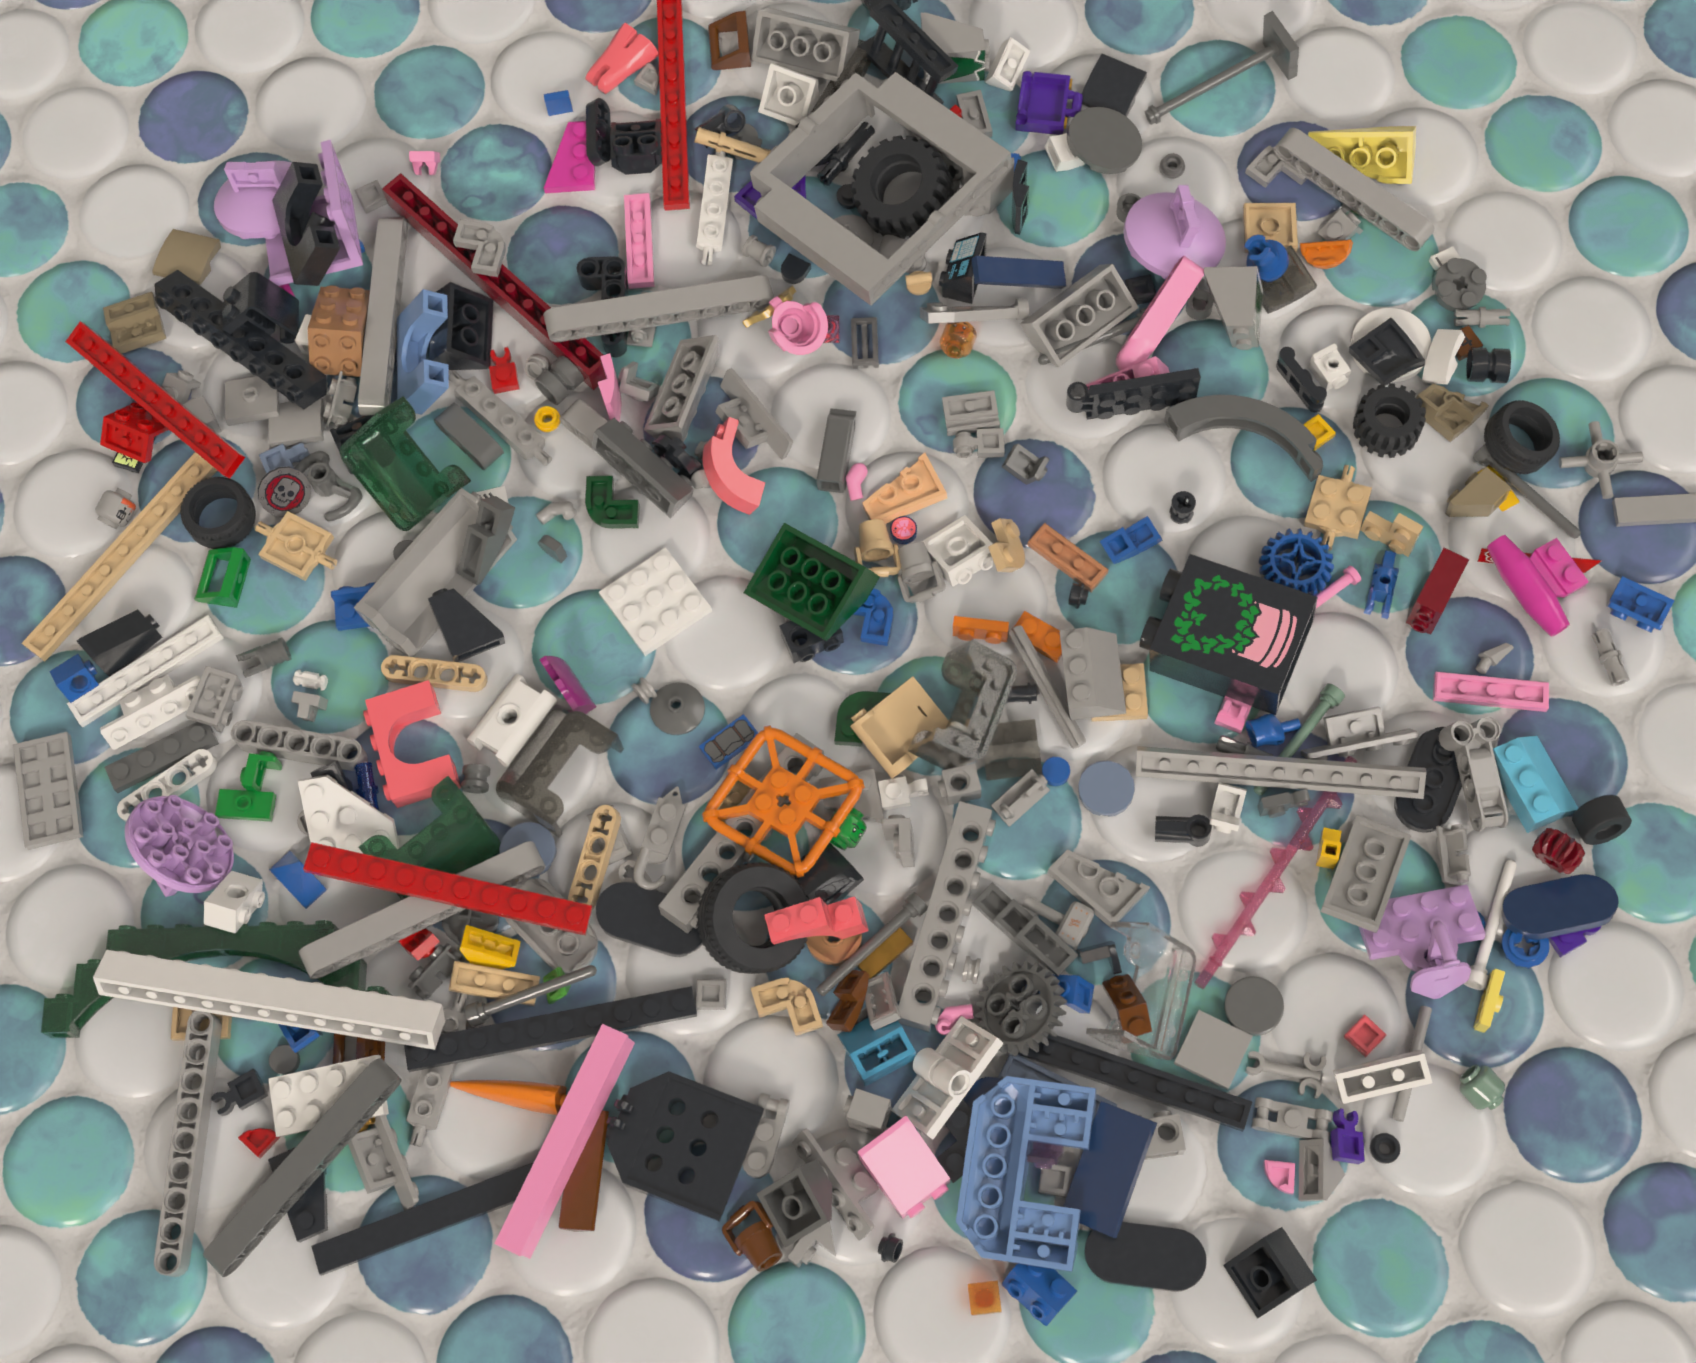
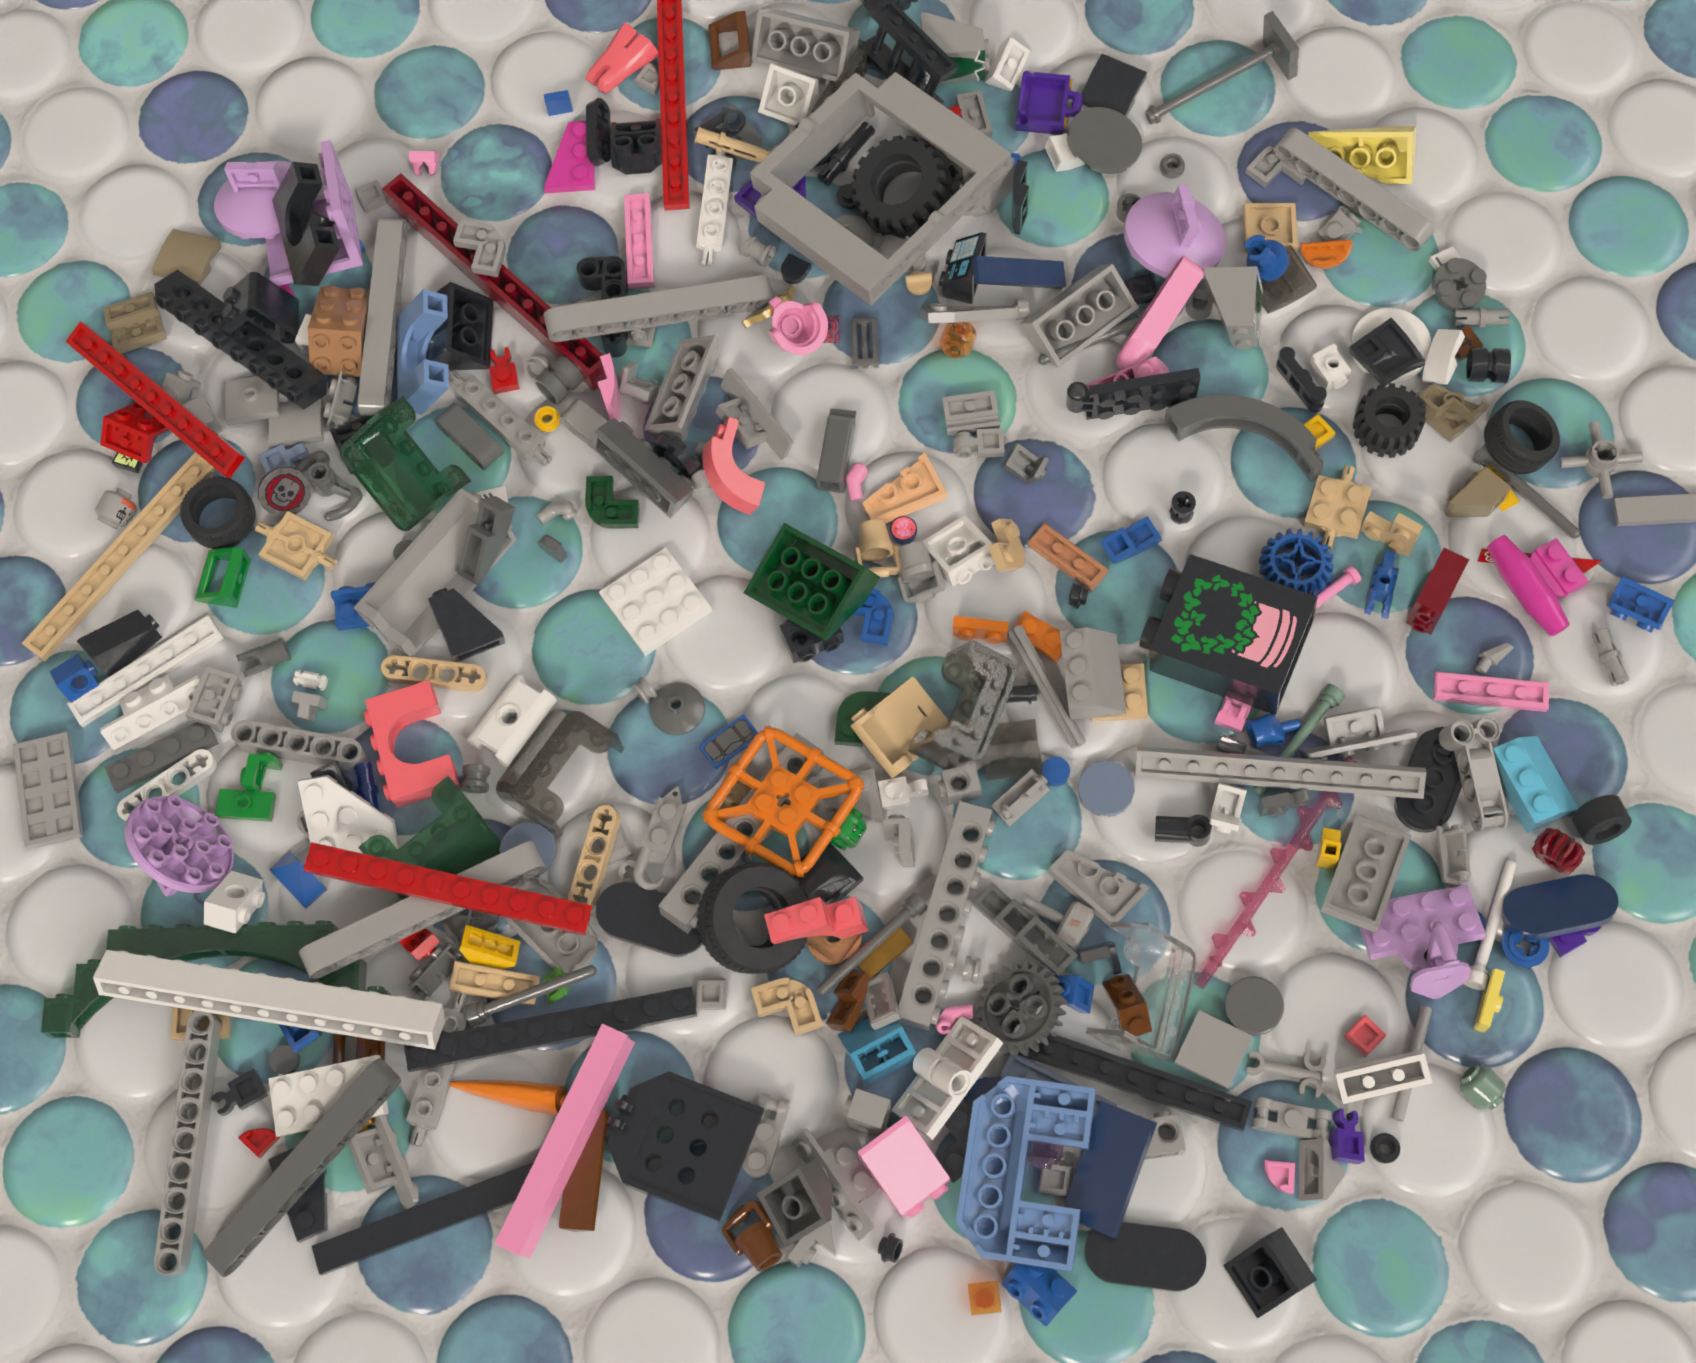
magenta slope [539,656,597,719] -> none

